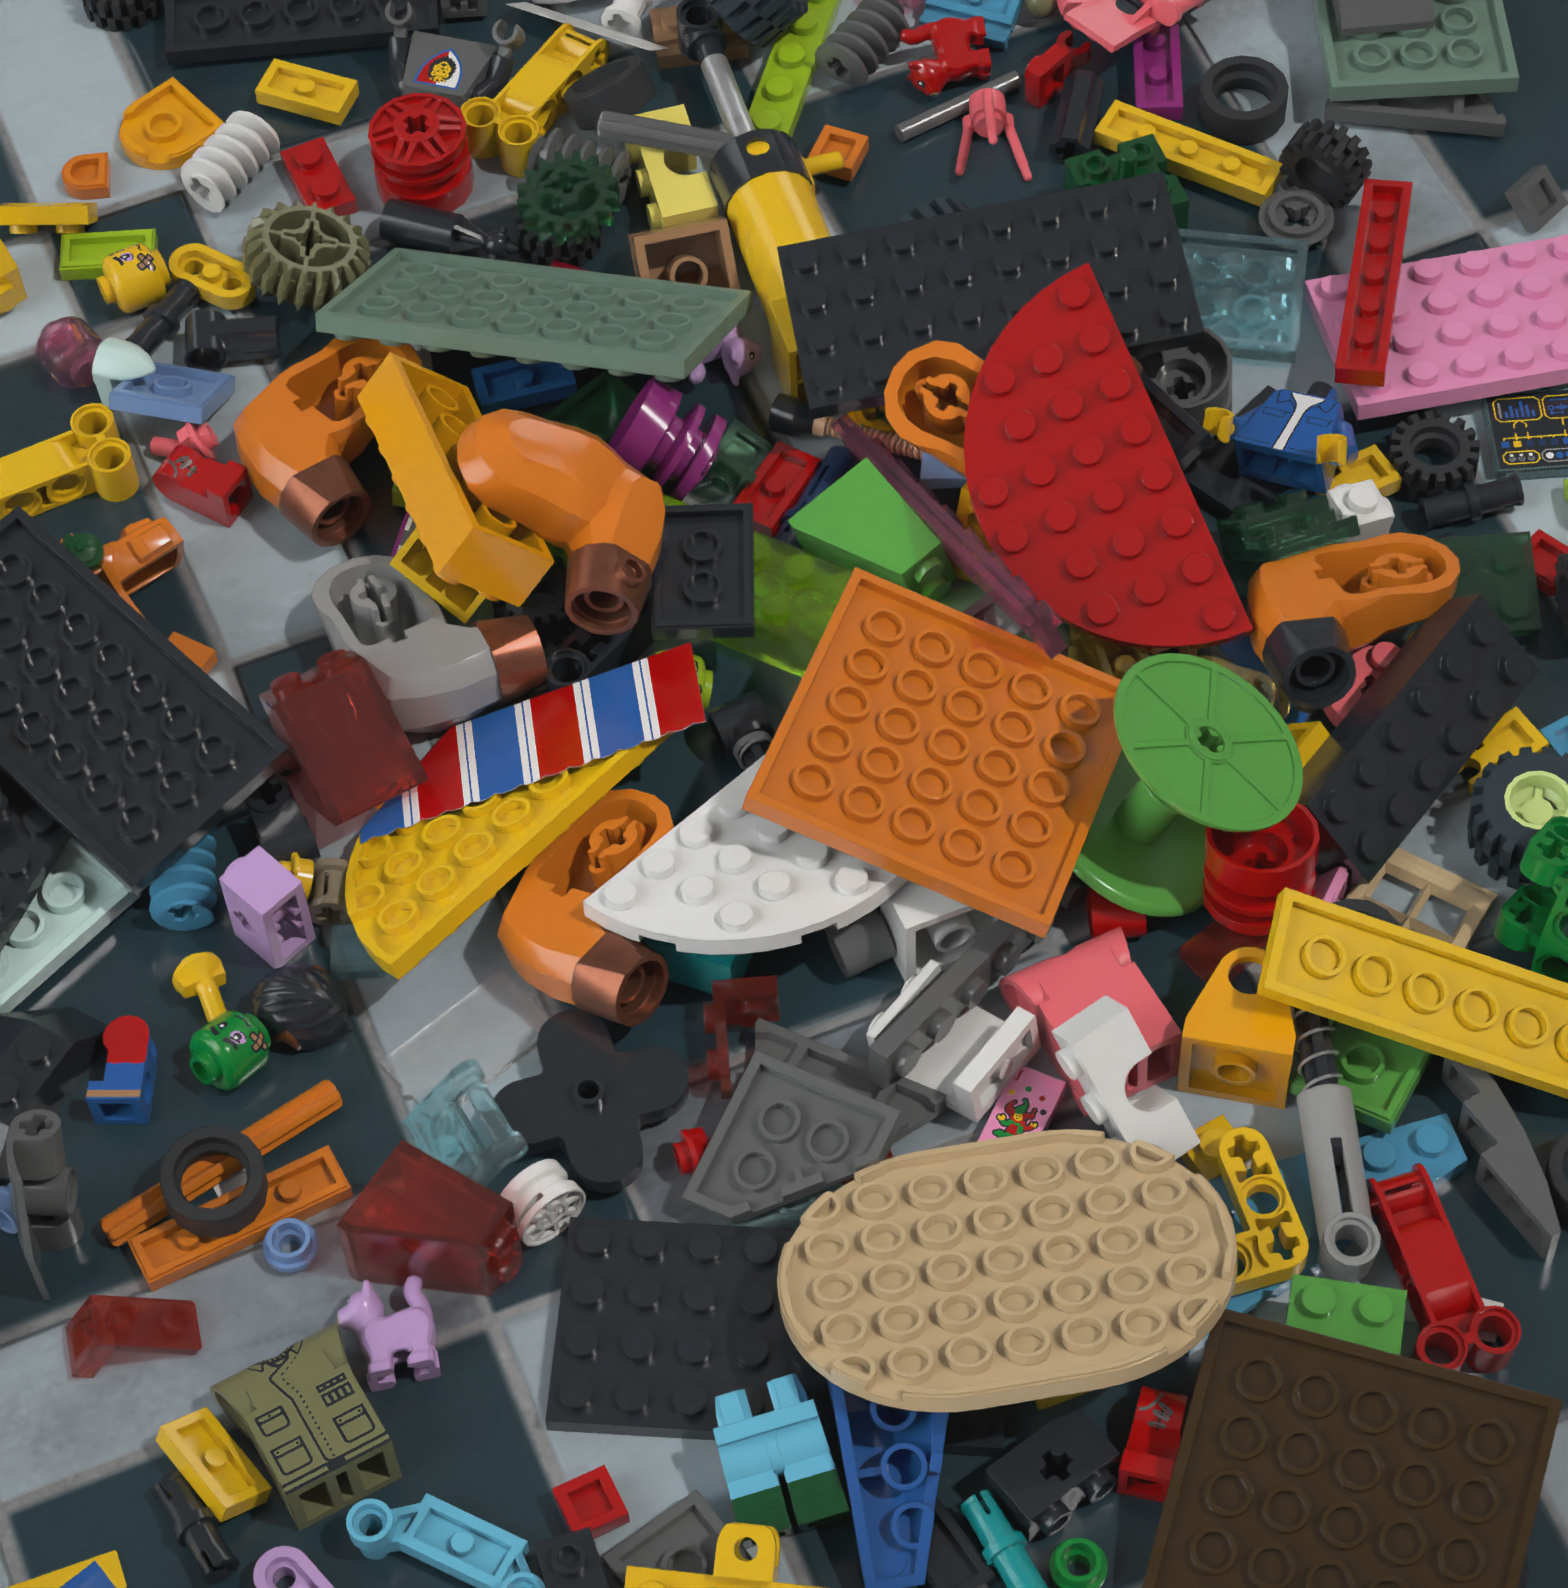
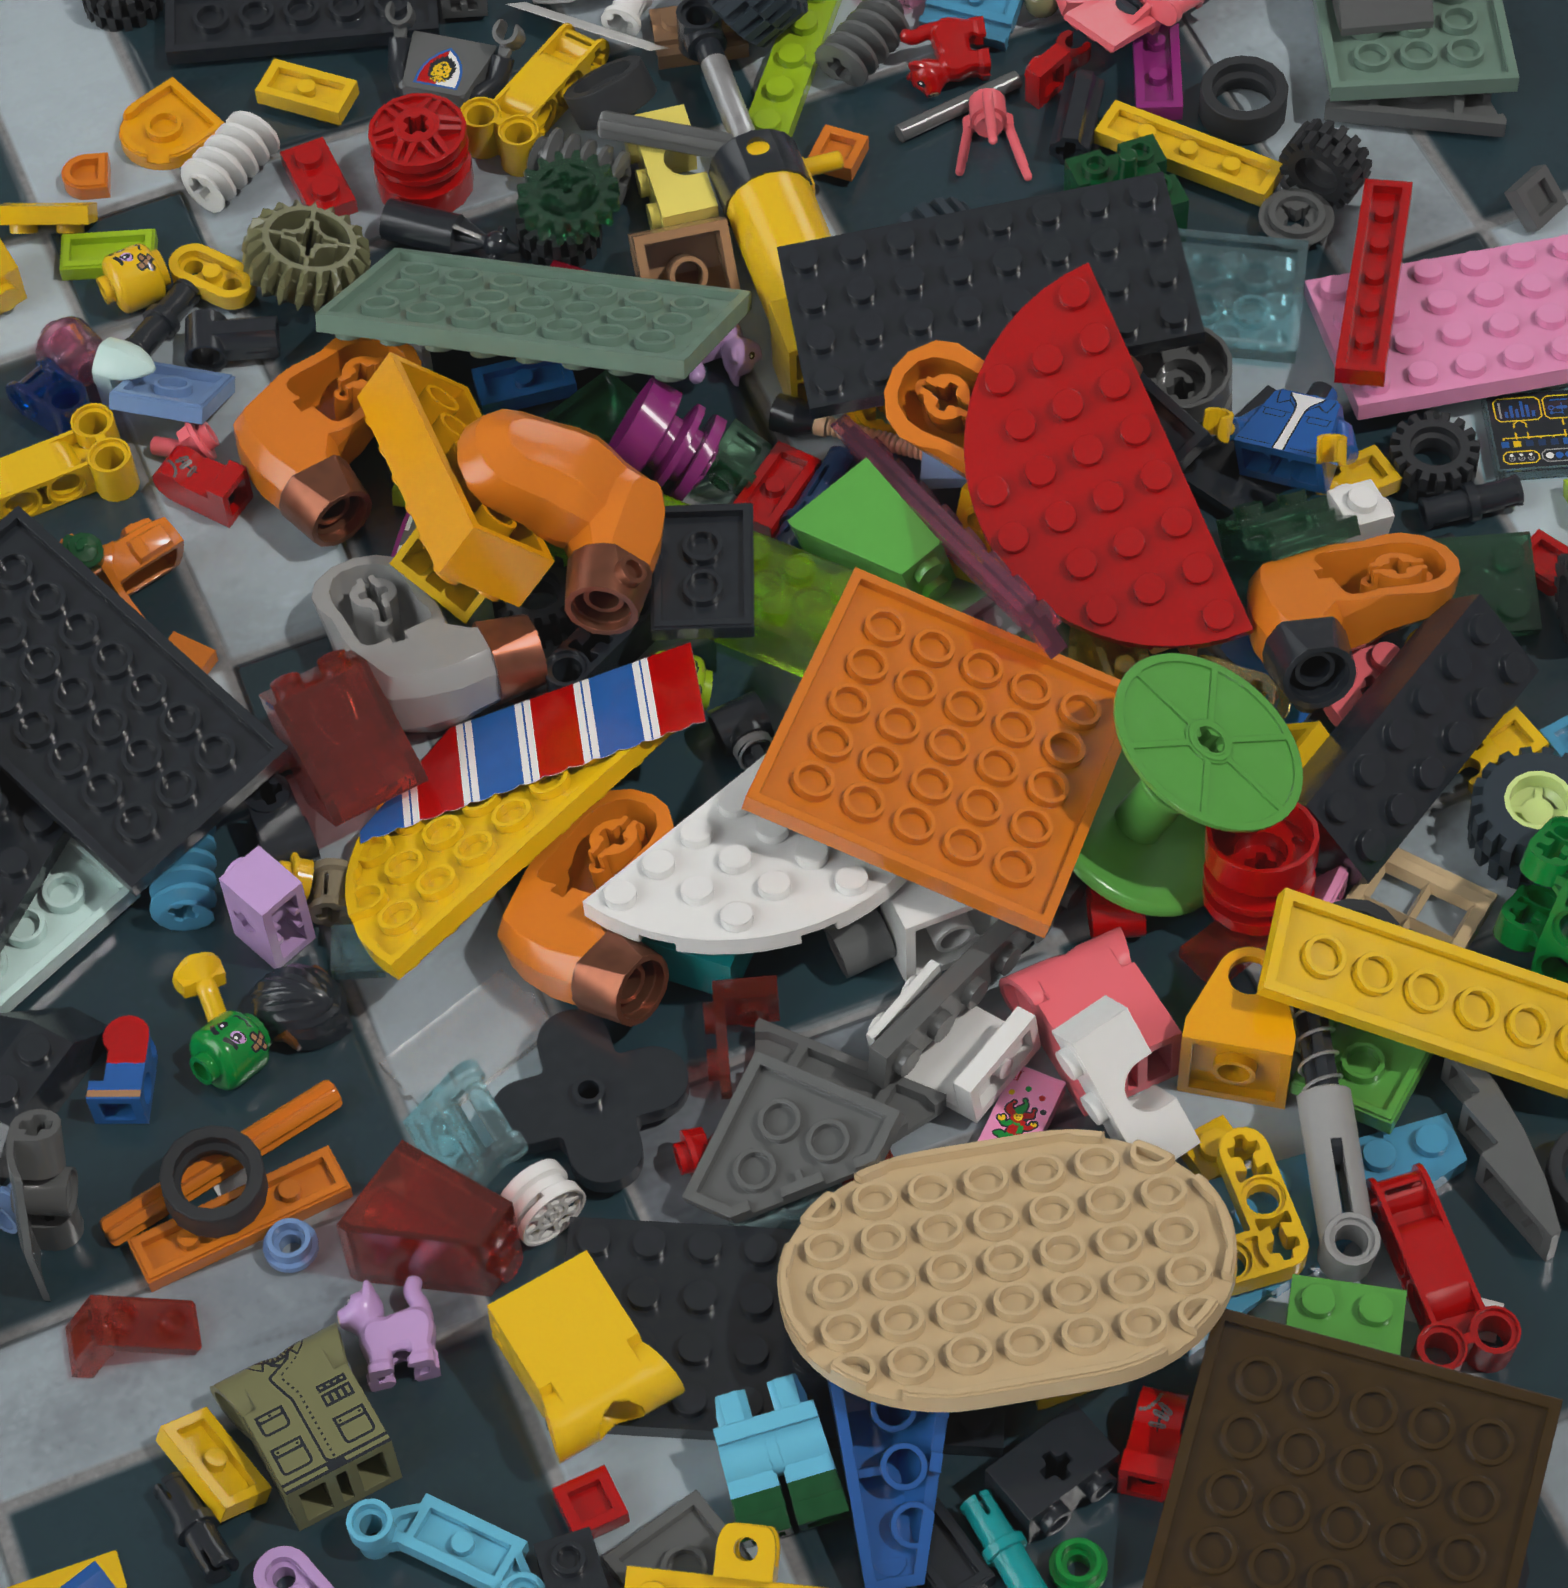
none -> clear blue piece [5,356,91,436]
none -> yellow piece [487,1250,685,1464]

